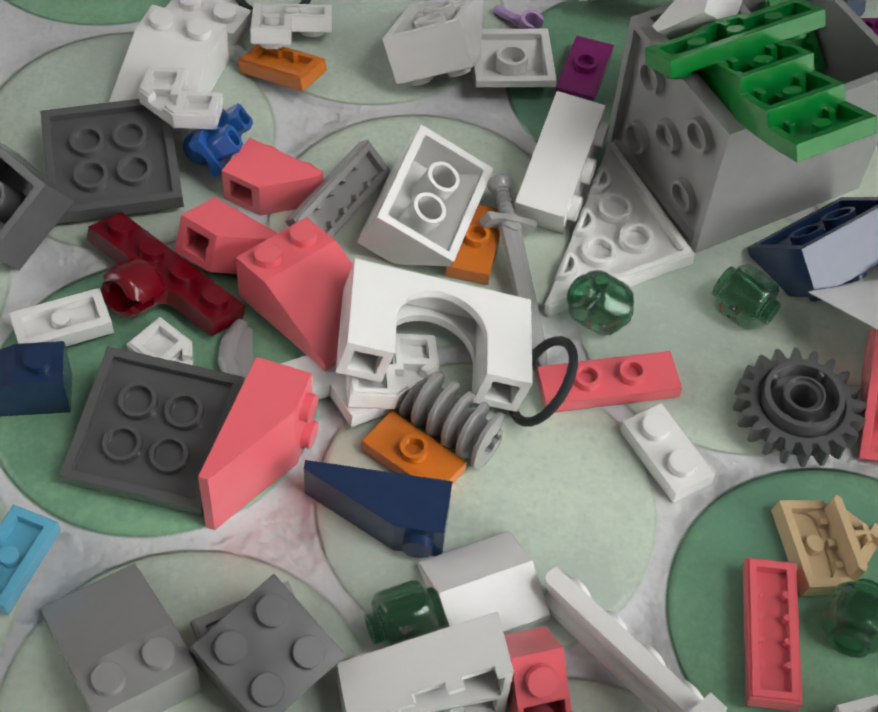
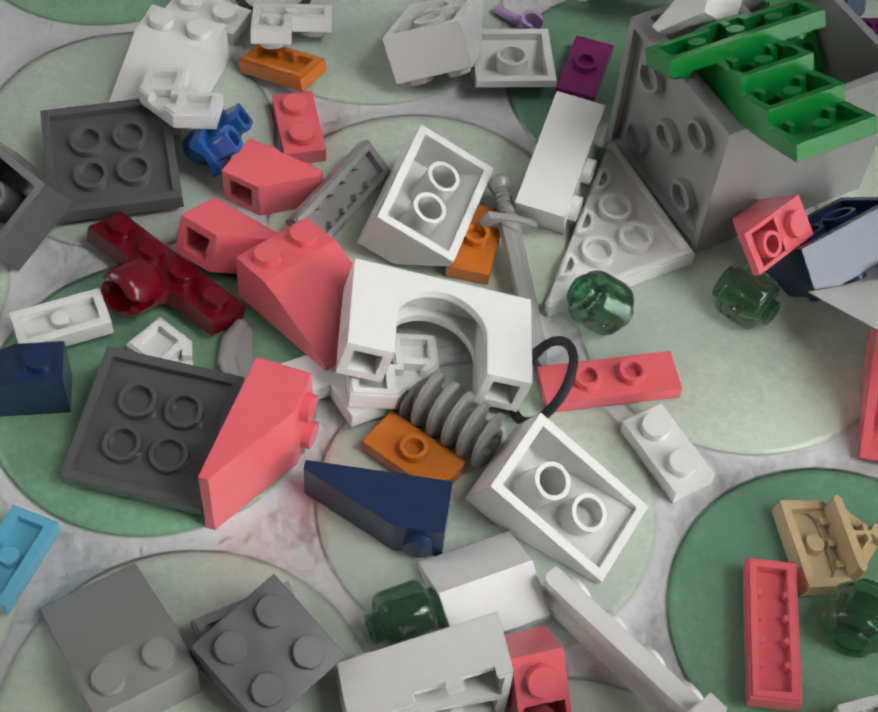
dark grey gear [733,348,866,467] -> none
none -> coral plate [272,91,326,163]
none -> white slope [465,413,649,584]
none -> coral slope [732,194,813,276]

